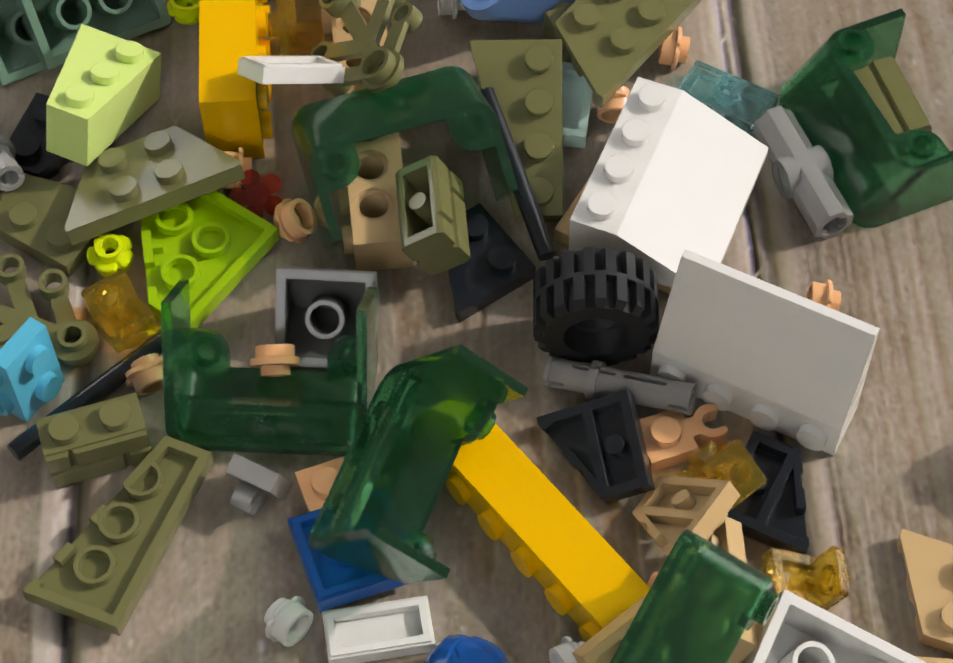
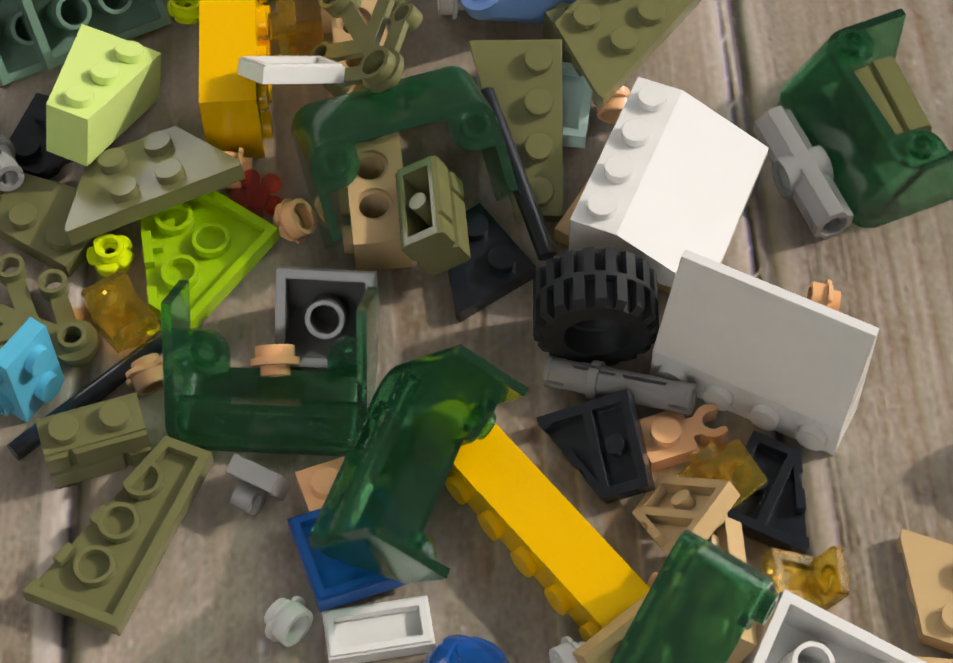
light nougat plate [657,26,690,71] -> none
clear light blue plate [678,60,779,135] -> none

